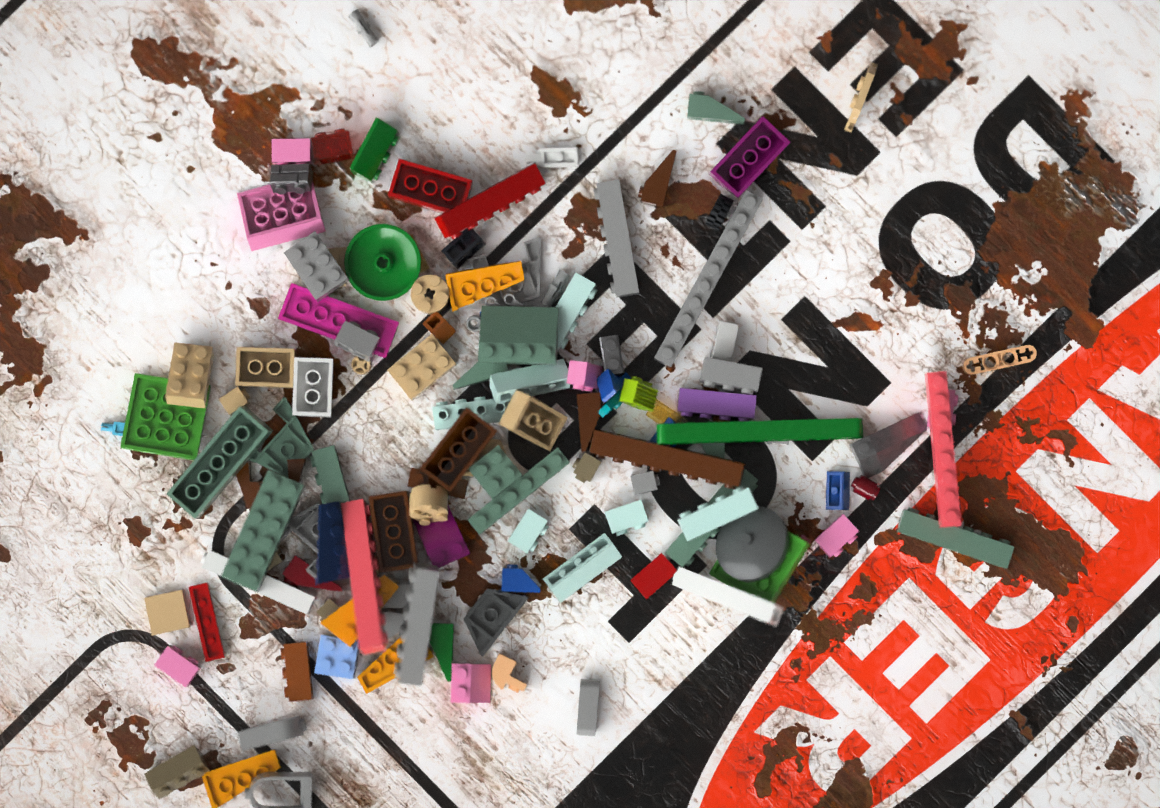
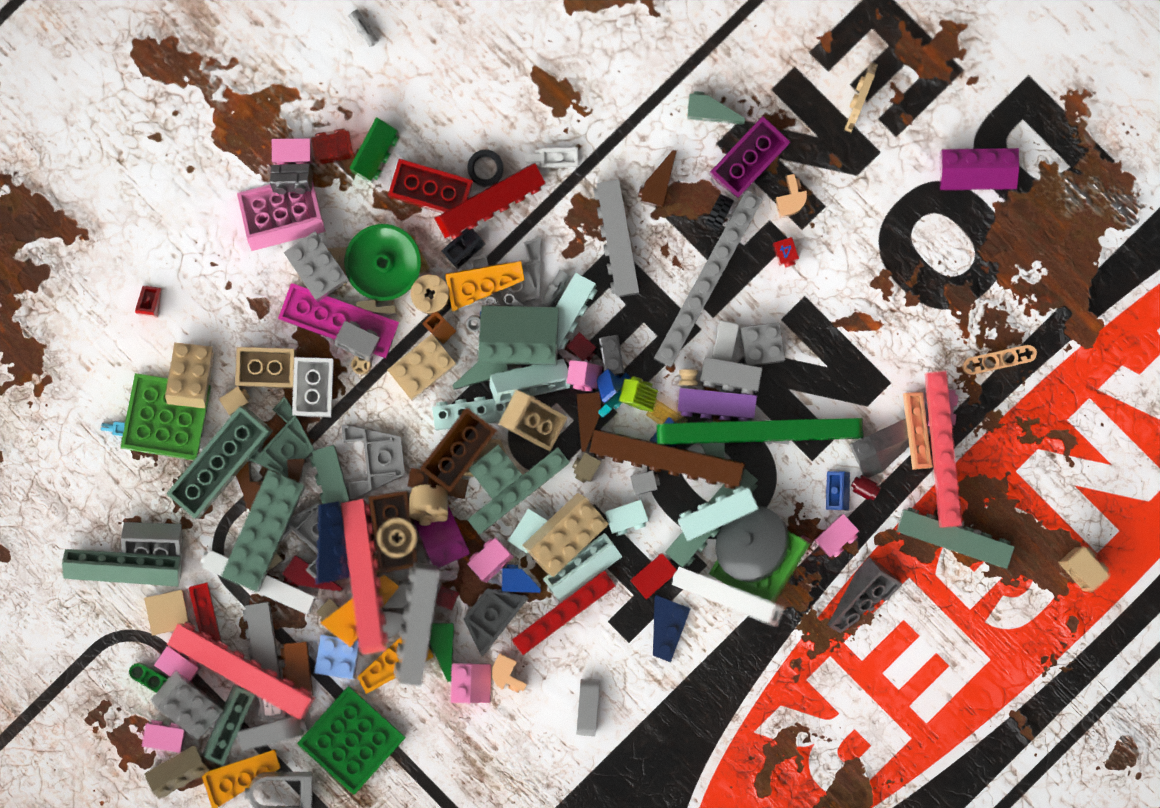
none -> sand green brick [62,549,181,587]
none -> light grey slope [121,522,183,566]
none -> green beam [129,663,169,693]
none -> red slope [135,286,161,318]
none -> bright pink brick [142,720,186,753]
none -> light grey brick [150,671,223,740]
none -> coral brick [167,622,315,719]
none -> sand green brick [202,684,255,765]
none -> light grey brick [243,602,287,721]
none -> green plate [297,686,406,795]
none -> light grey wing [342,425,405,500]
none -> dark tan slope [356,300,397,315]
none -> tan brick [377,518,418,558]
none -> dark red brick [435,586,460,611]
none -> black tyre [467,149,504,187]
none -> bright pink brick [467,538,514,583]
none -> red brick [512,571,616,655]
none -> tan brick [522,493,609,577]
none -> dark red brick [566,332,597,362]
none -> dark blue wing [653,595,691,662]
none -> tan wheel [679,370,698,386]
none -> light grey brick [740,322,785,366]
none -> red brick [773,237,799,268]
none -> light nougat brick [775,174,807,218]
none -> flat silver wedge [828,557,902,633]
none -> light nougat tile [903,392,933,470]
none -> magenta slope [939,148,1019,190]
none -> tan brick [1058,547,1110,592]

